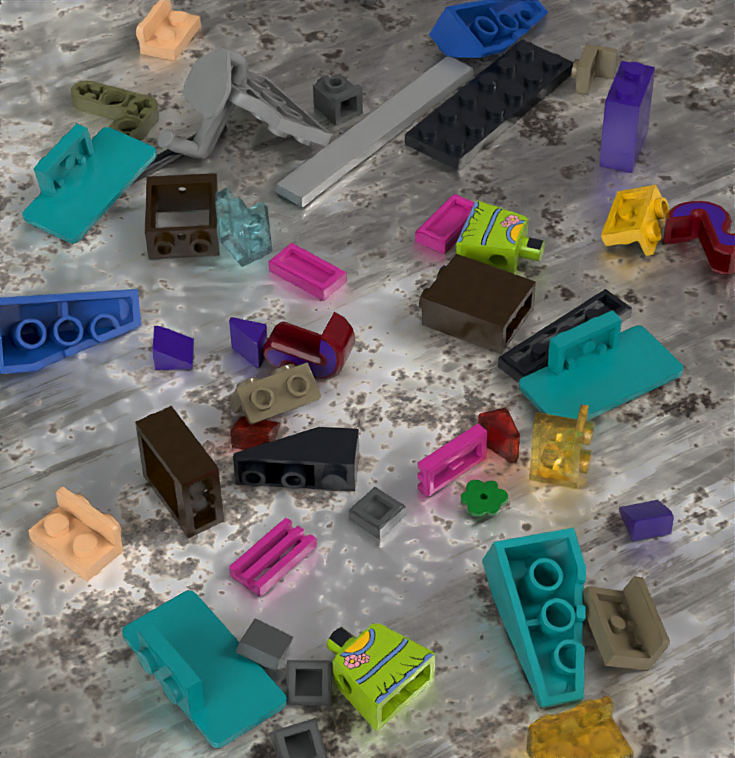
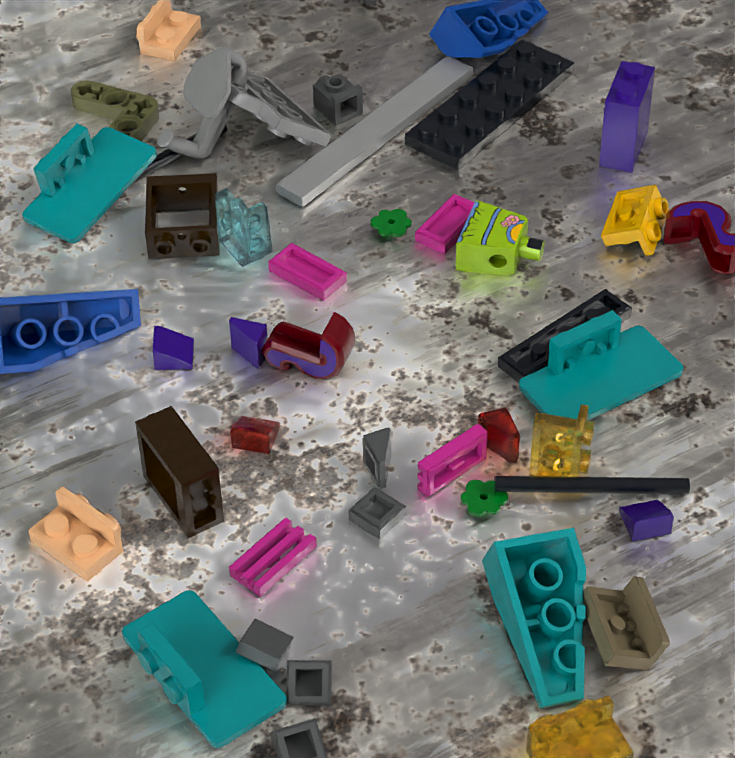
dark tan bracket [229,362,321,425] -> none
black slope [233,427,360,491] -> none
lime torso [326,623,435,732] -> none
dark brown brick [419,254,536,354] -> none
dark tan bracket [571,44,618,95] -> none
none -> dark grey slope [362,428,391,489]
none -> green plant [370,209,412,237]
none -> black axle [494,476,690,494]

